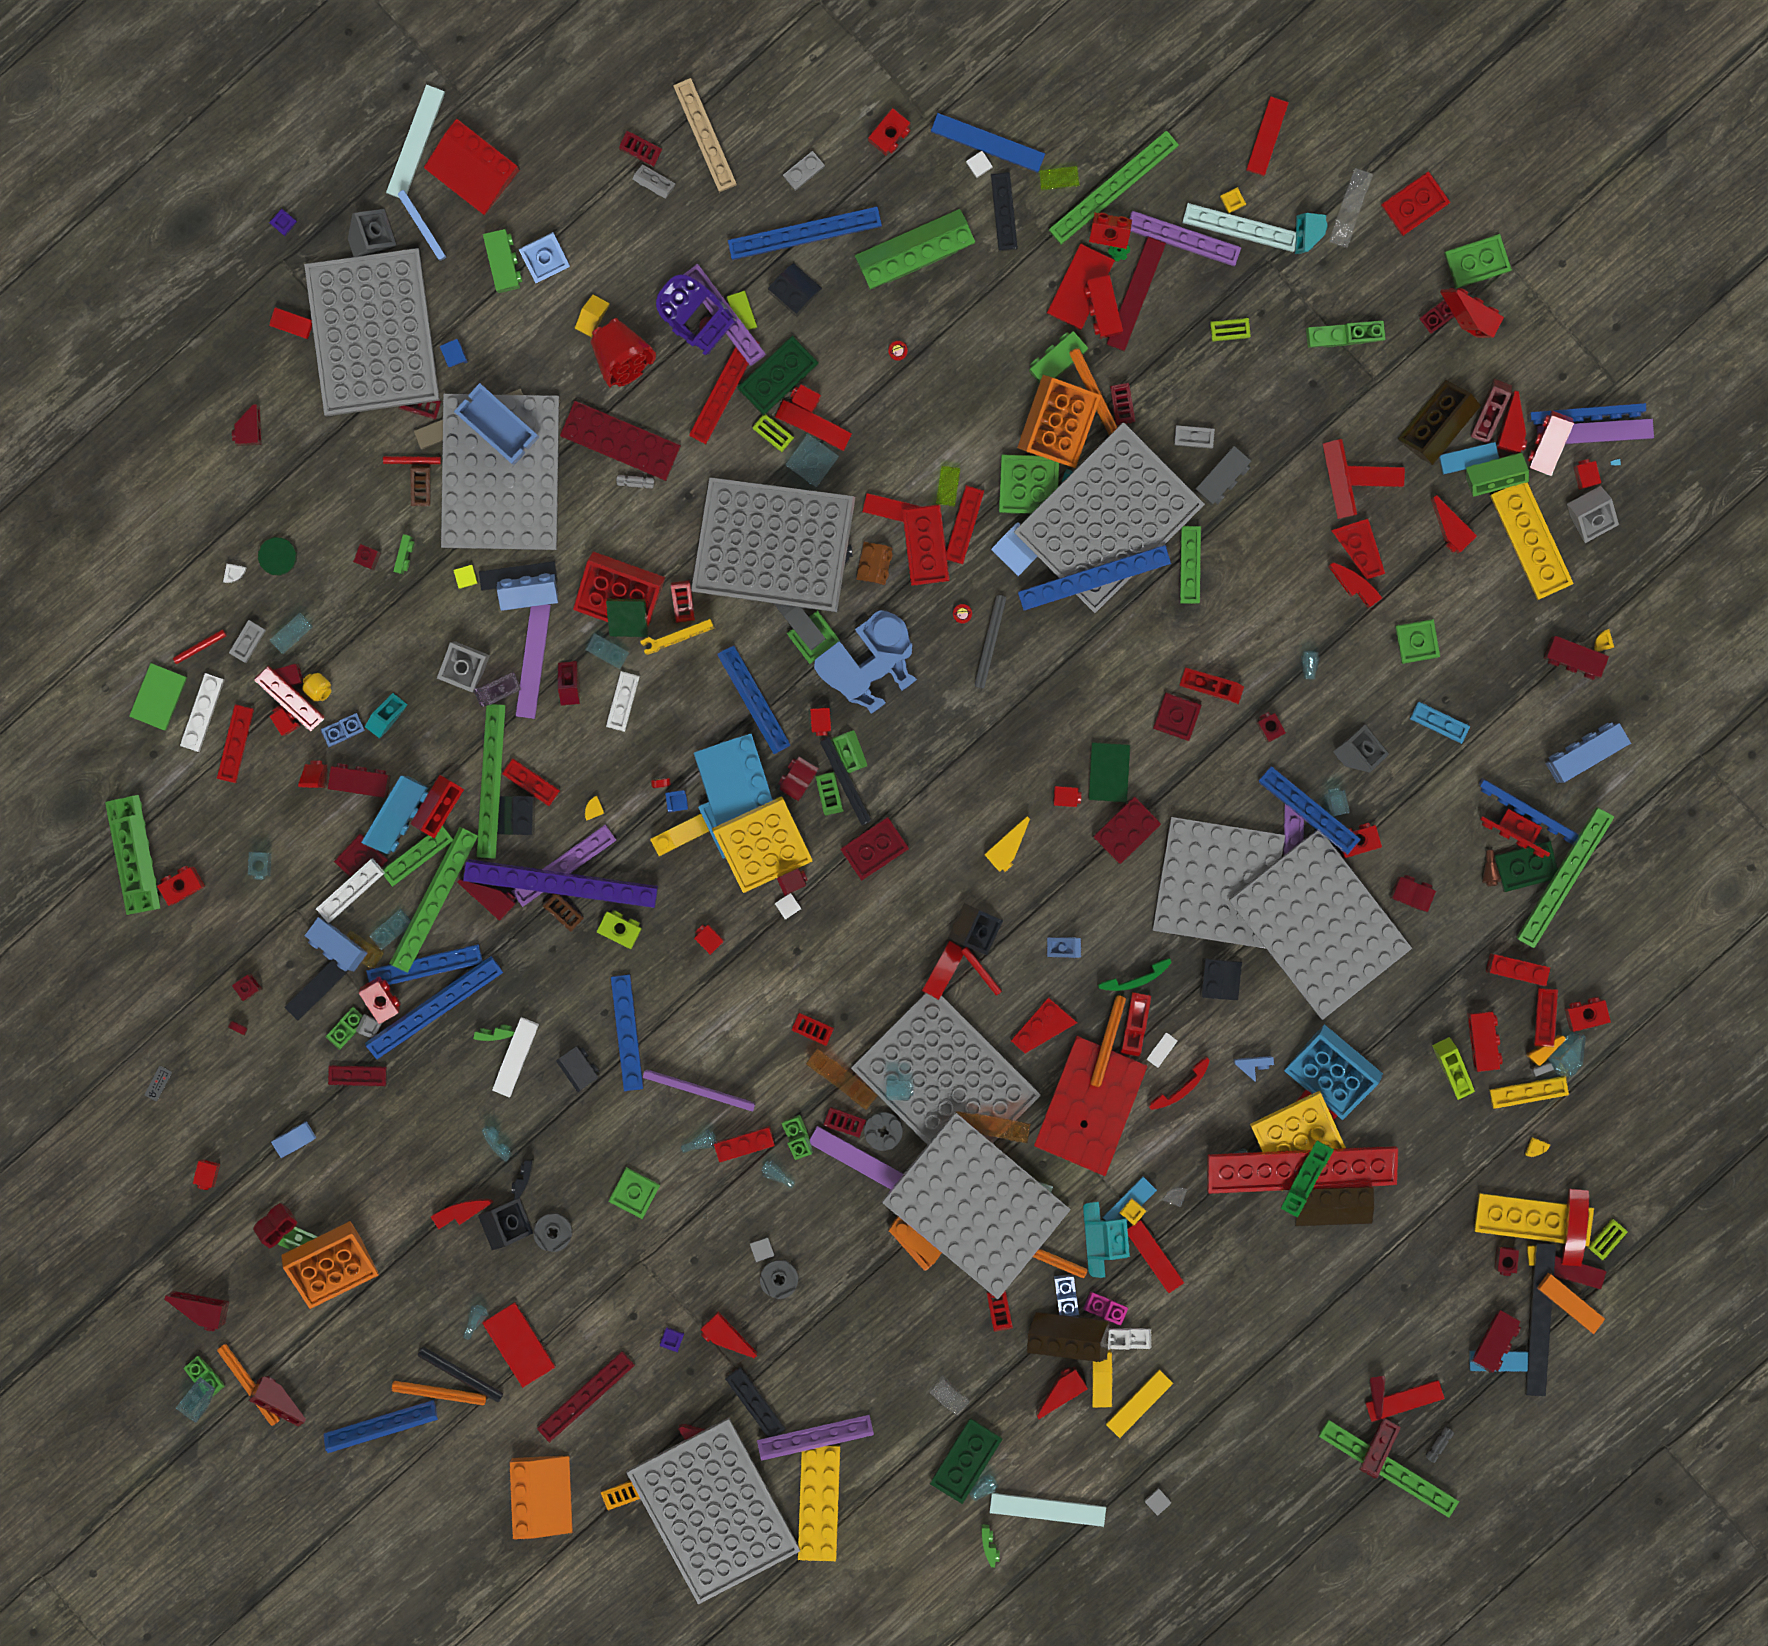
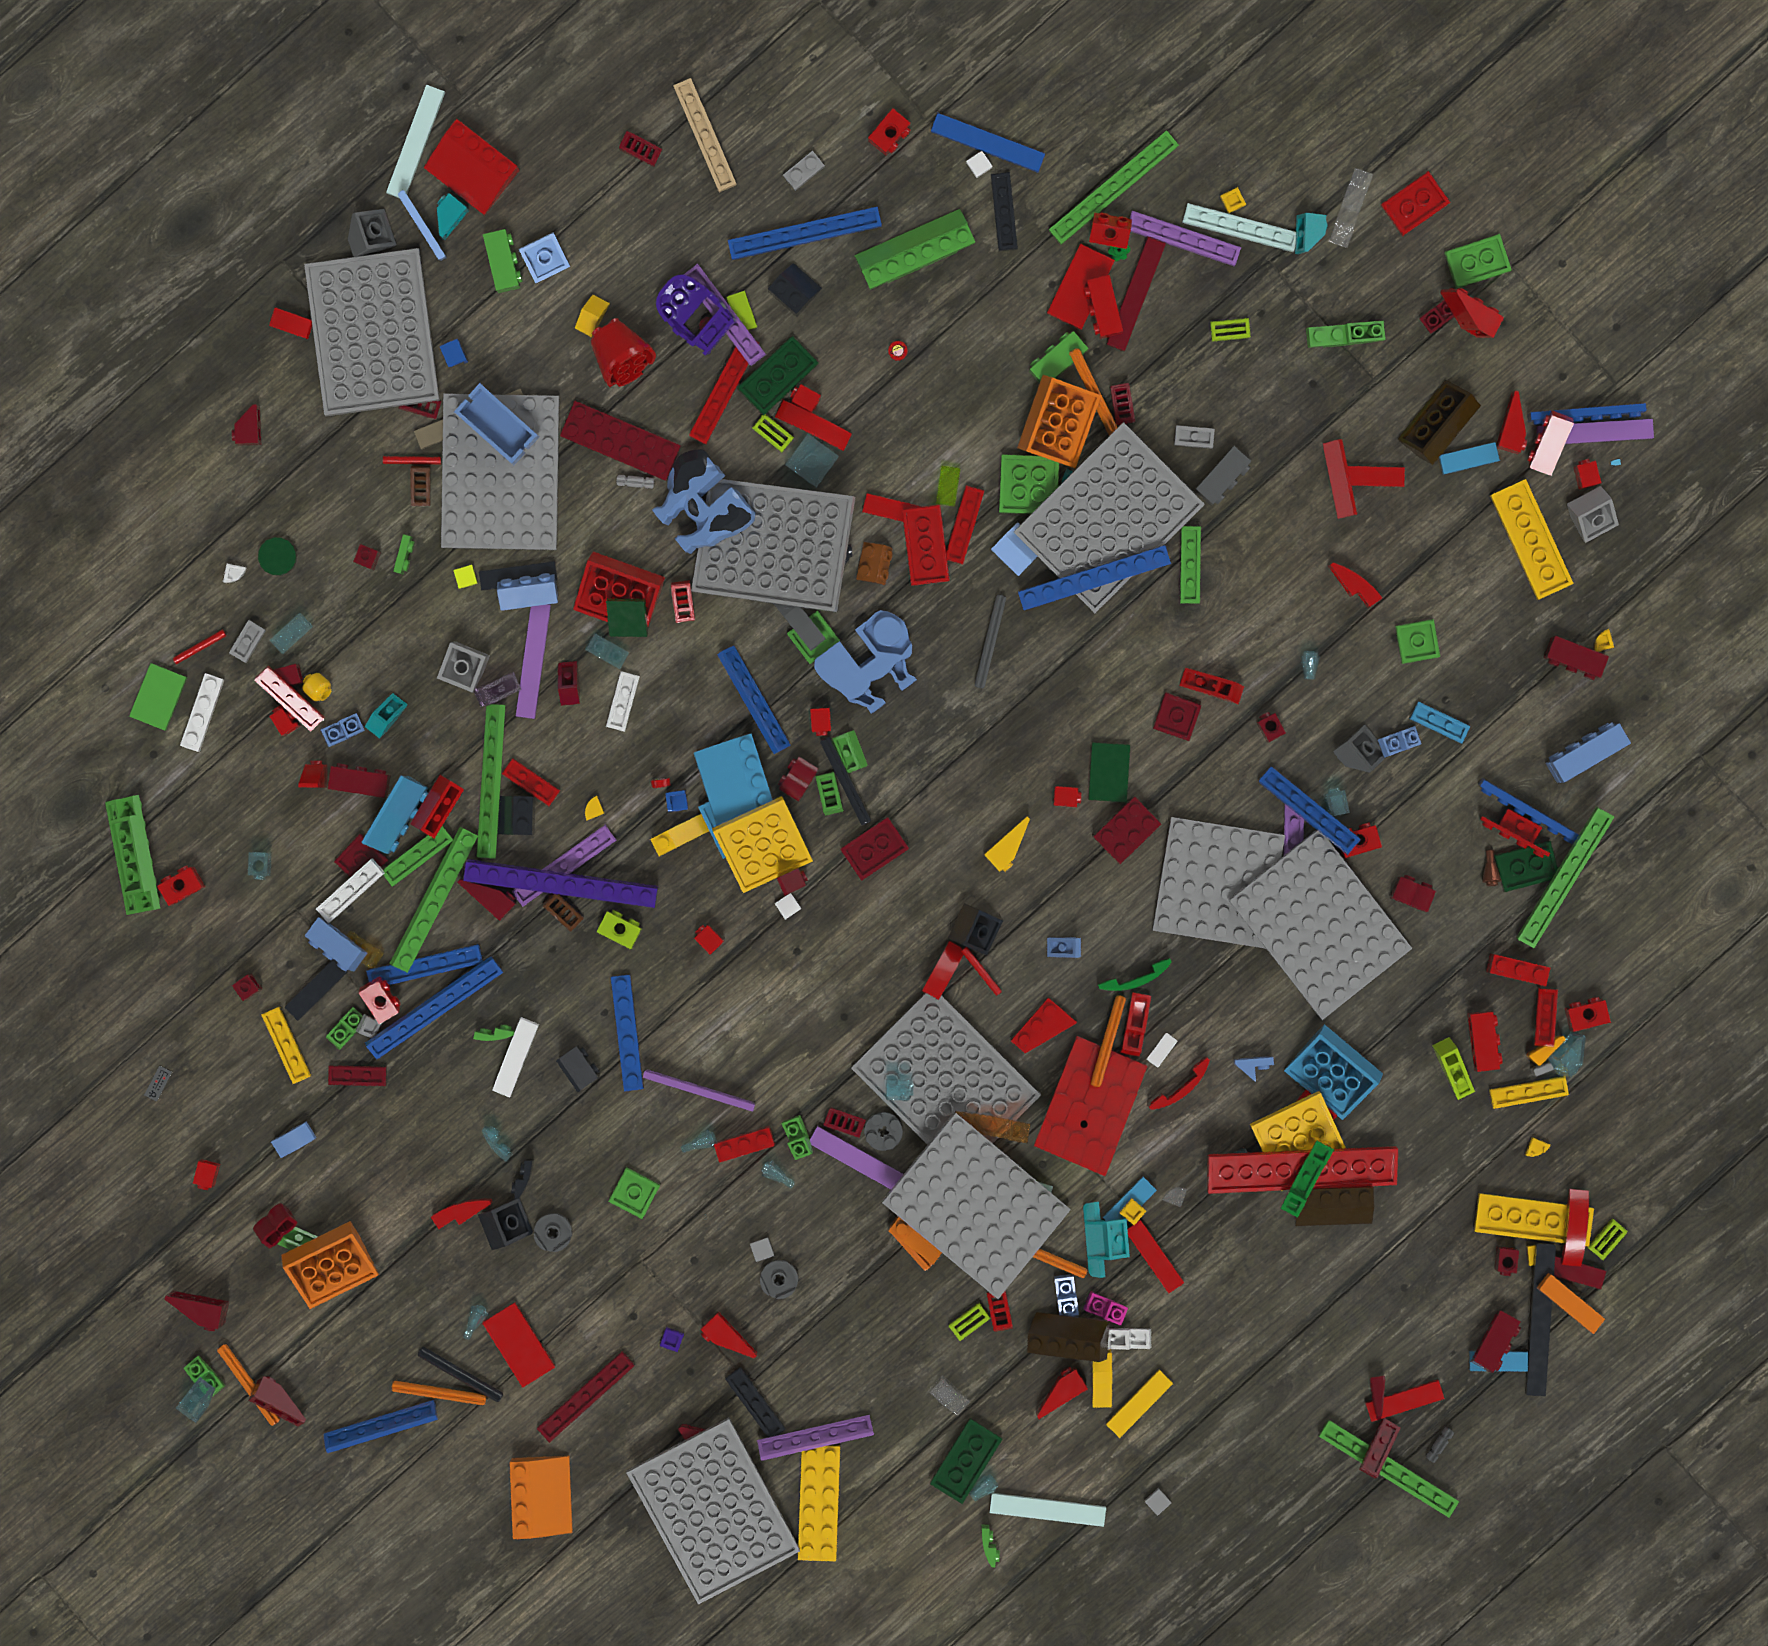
red tile [217,704,254,783] -> none
dark red tile [228,1021,248,1035] -> none
dark purple tile [269,209,297,236] -> none
clear light blue slope [369,909,411,950] -> none
light orange slope [601,1480,640,1510] -> none
light grey plate [632,164,675,199] -> none
yellow tile [640,619,715,655] -> none
red slope [792,1013,834,1046] -> none
clear orange slope [806,1048,878,1110] -> none
tile [953,604,972,624] -> none
clear neon green tile [1039,166,1080,191] -> none
black slope [1200,958,1242,1000] -> none
red tile [1246,96,1289,176] -> none
red wing [1331,519,1385,579] -> none
red slope [1431,495,1477,554] -> none
bright green brick [1466,453,1529,497] -> none
dark red slope [1471,379,1512,444] -> none
none -> yellow tile [261,1006,311,1084]
none -> teal slope [437,193,469,240]
none -> medium blue animal [652,449,755,554]
none -> lime tile [948,1303,991,1341]
none -> medium blue slope [1378,726,1421,758]

